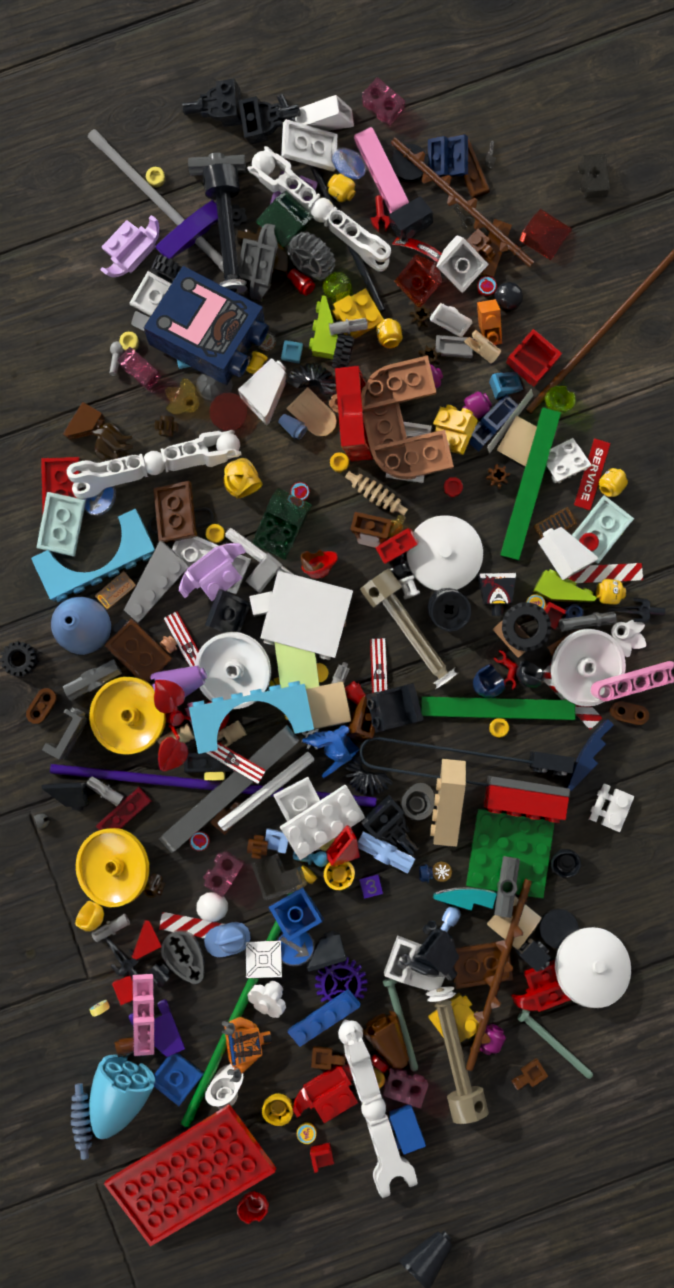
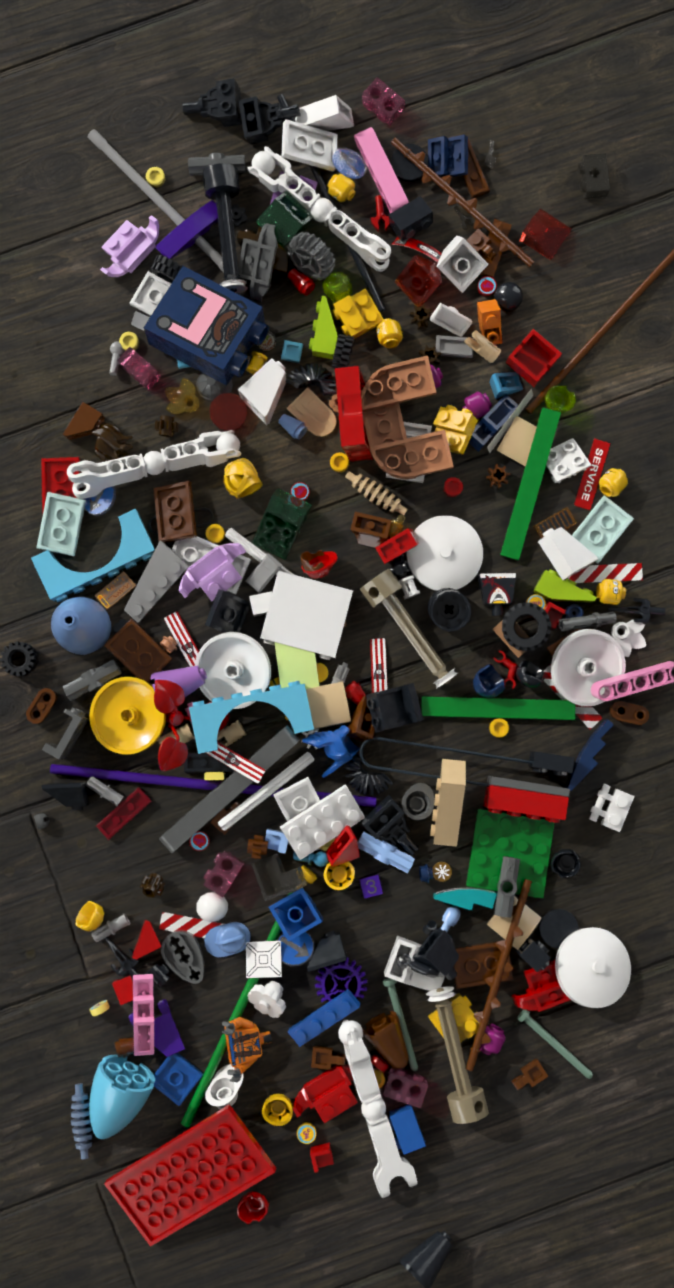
yellow dish [76,828,149,907] -> none
light grey axle [329,318,368,336] -> none
red tile [579,533,599,552] -> none

